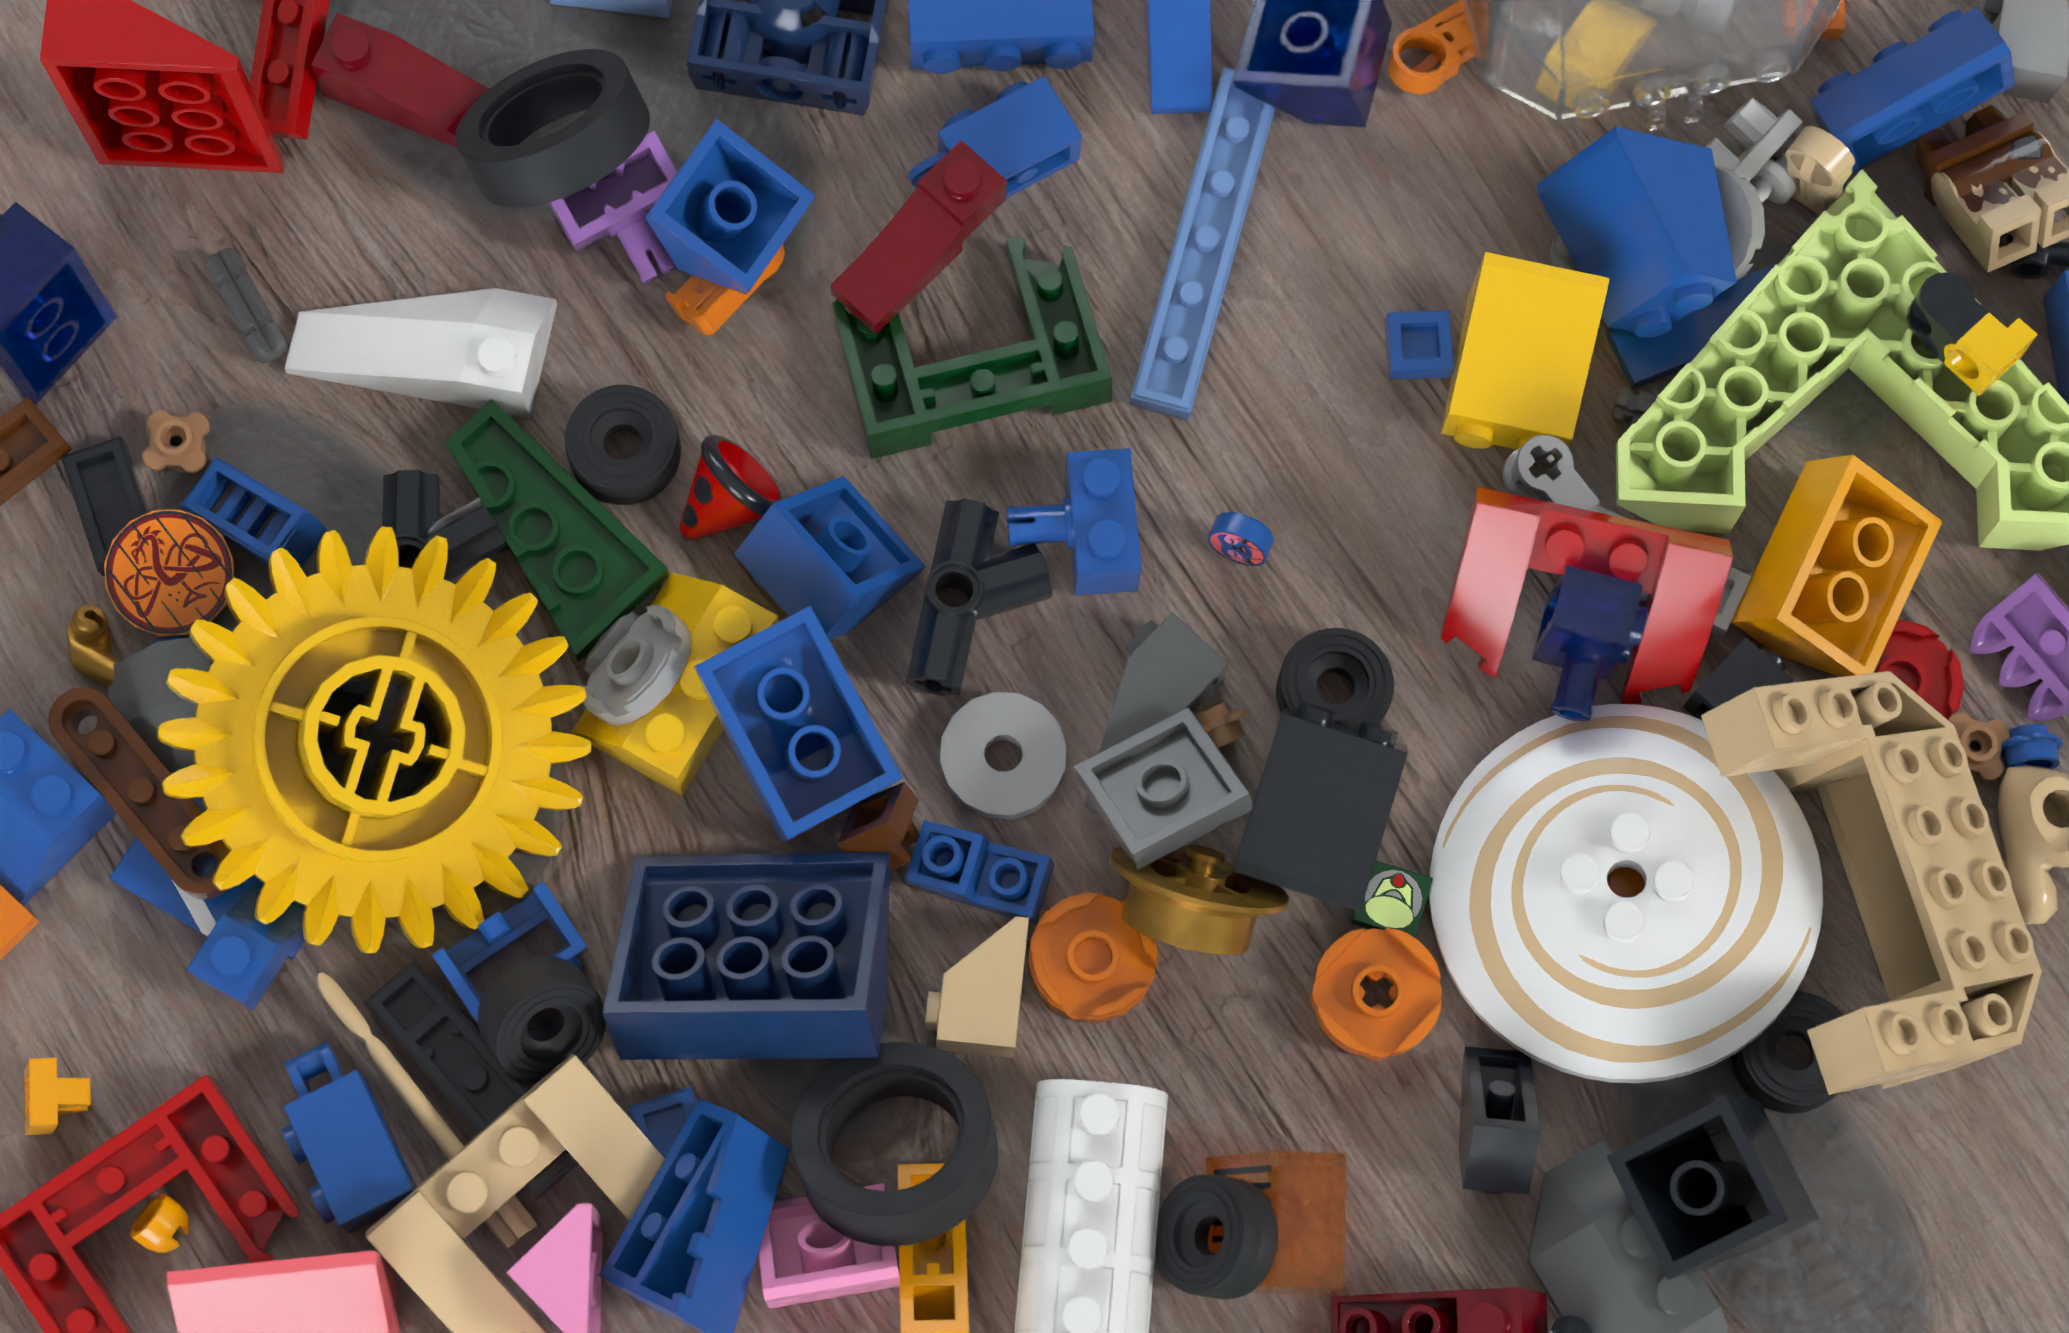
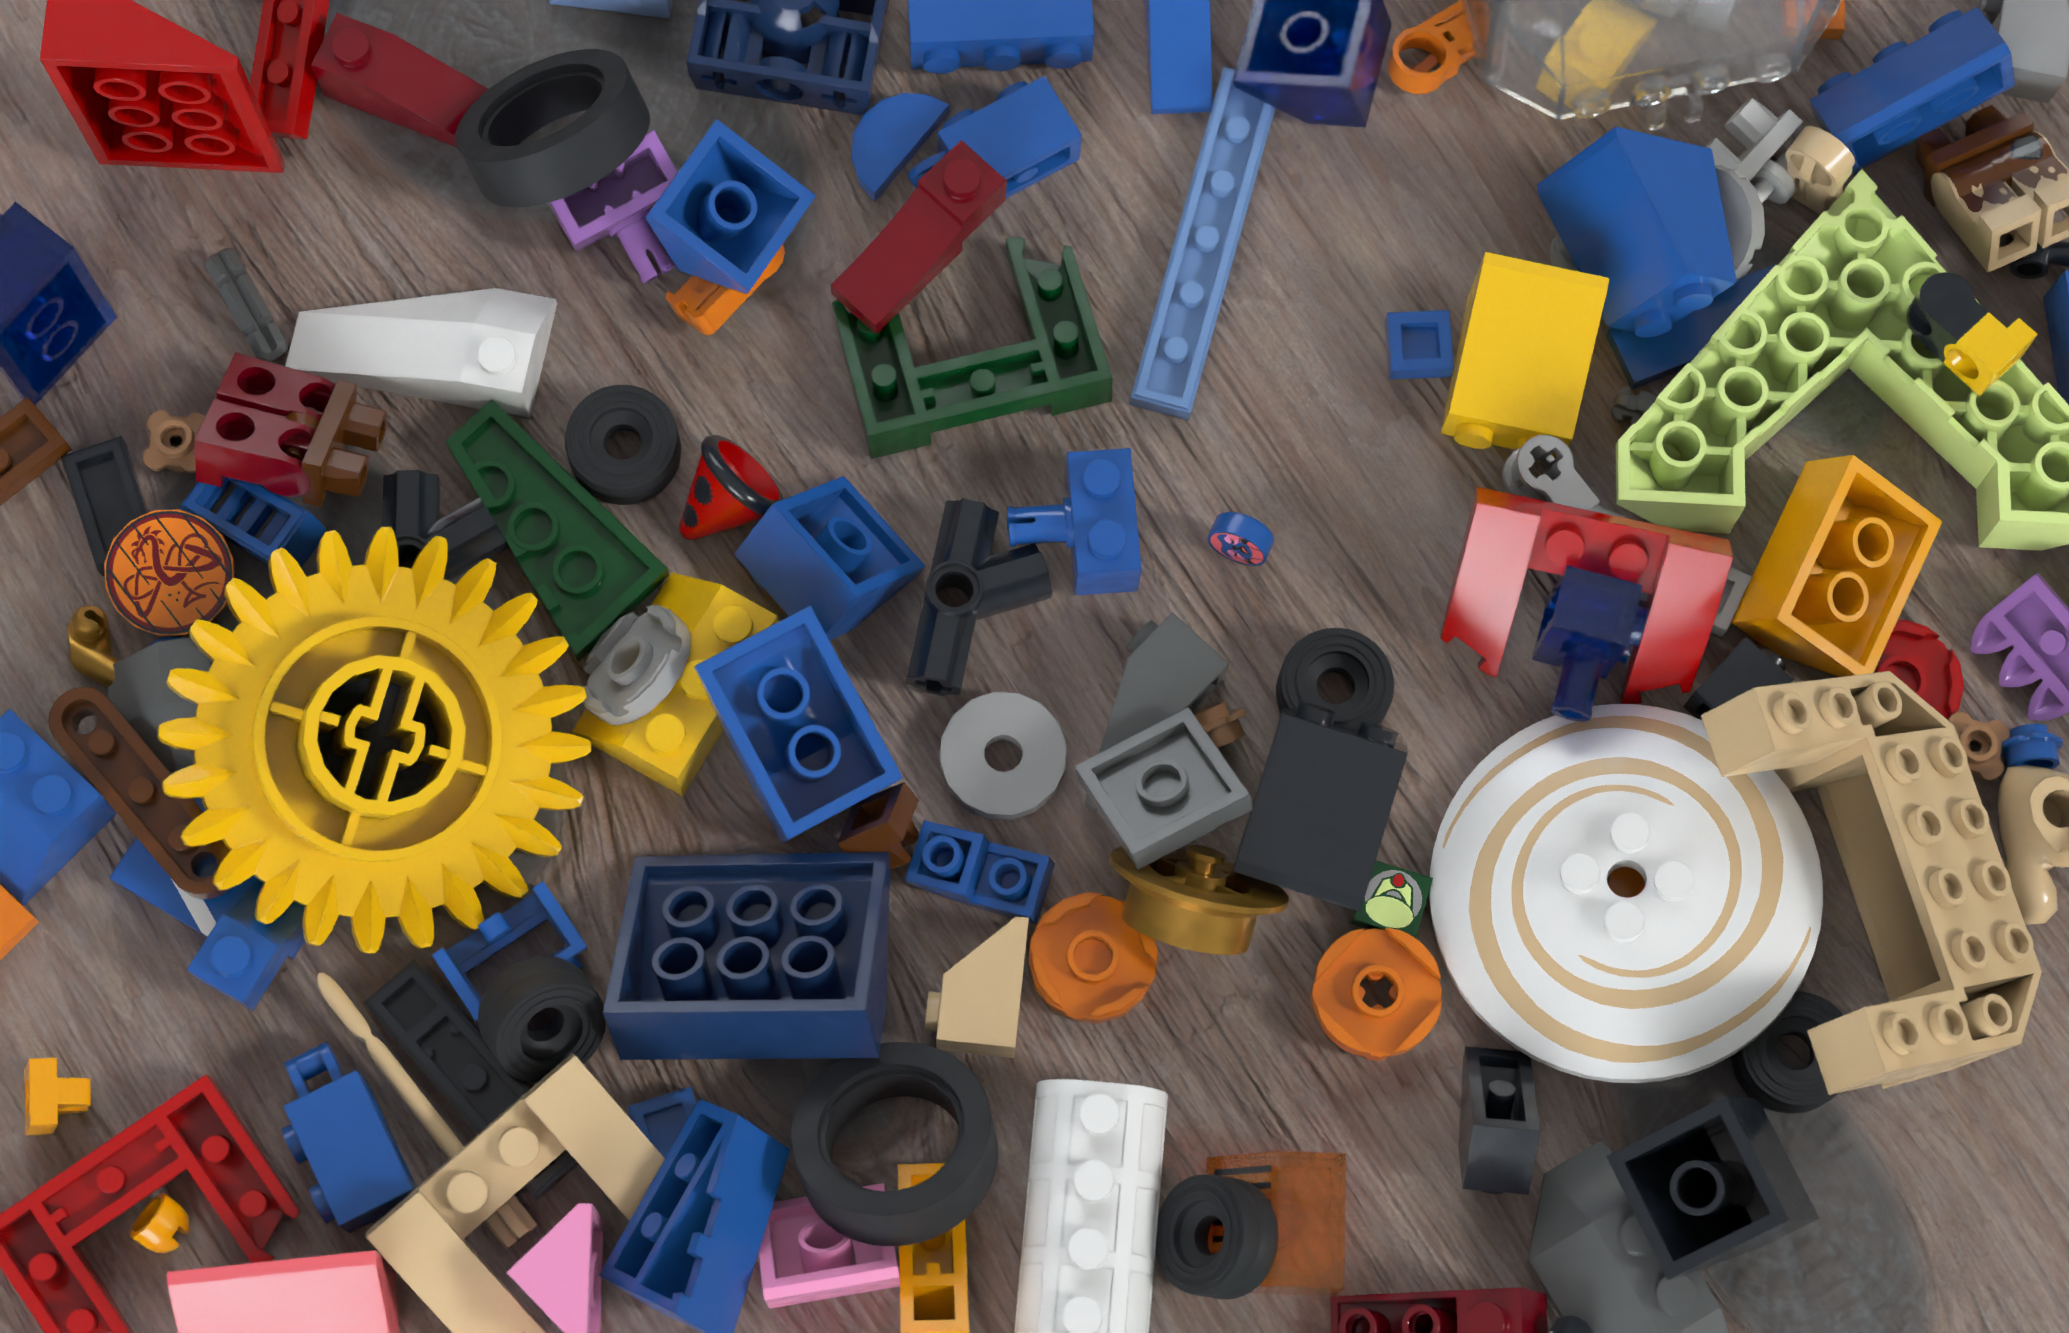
none -> dark red hips [194,352,387,507]
none -> blue tile [851,93,950,202]

